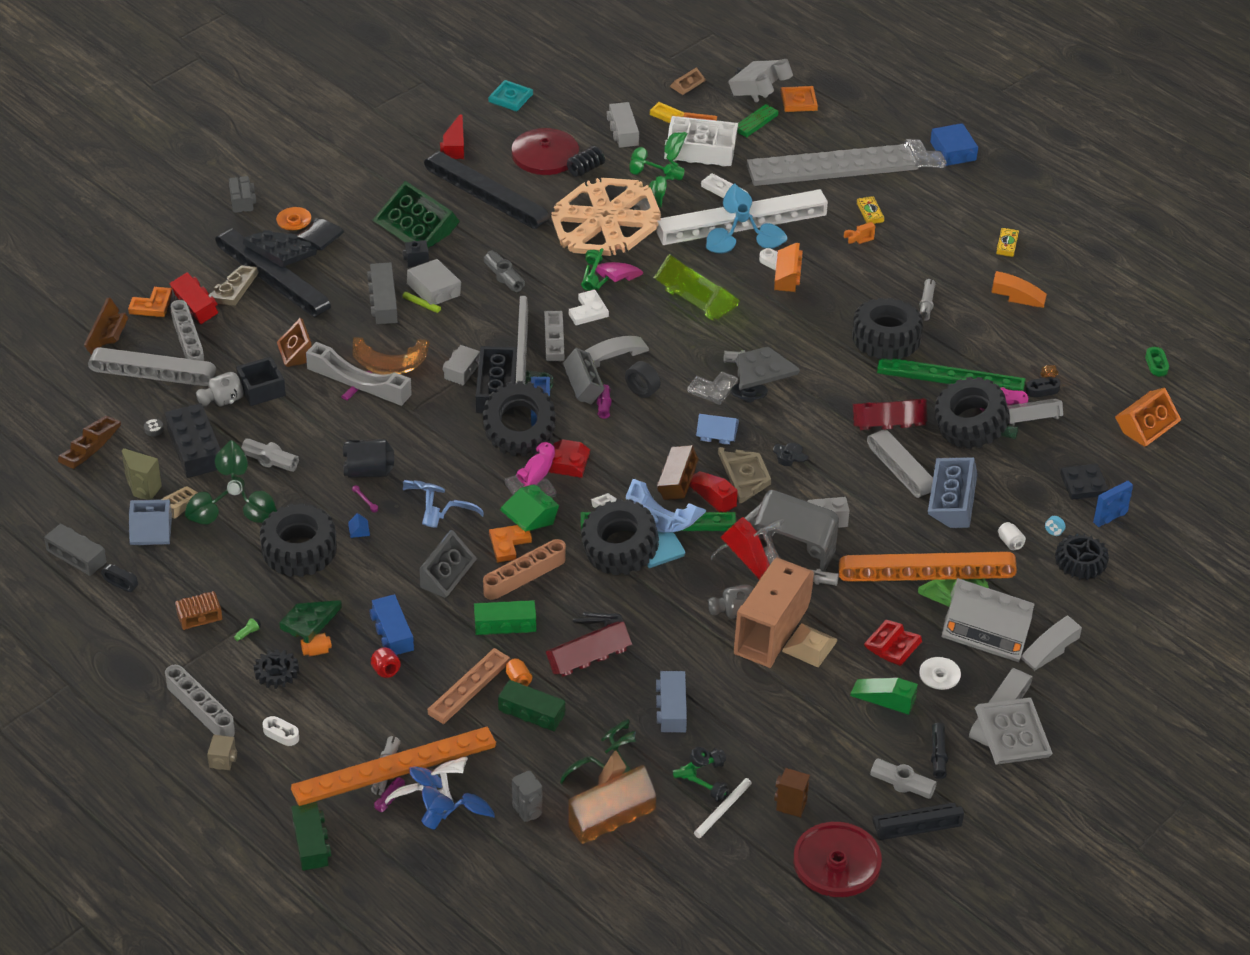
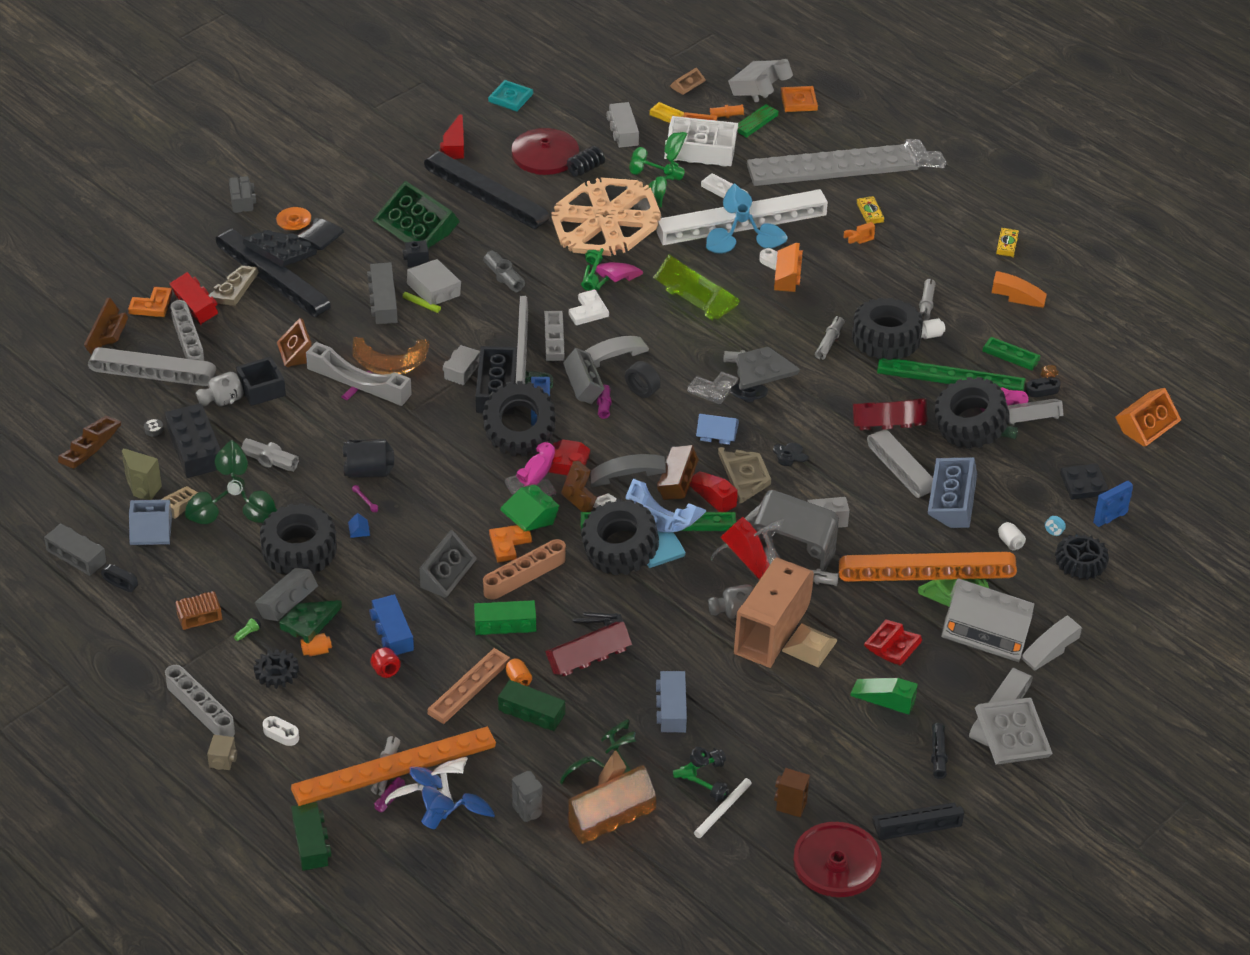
medium blue plant [403,480,484,528] -> none
light grey piece [870,758,937,799] -> none
white dish [919,657,961,690] -> none
blue brick [930,123,978,166] -> none
green plate [1145,347,1169,377] -> none
none -> dark grey brick [254,568,318,621]
none -> reddish brown plate [561,460,597,512]
none -> dark grey slope [590,454,666,487]
none -> orange pin [710,104,744,118]
none -> light grey pin [815,316,845,360]
none -> white brick [921,318,945,339]
none -> green tile [982,337,1040,370]

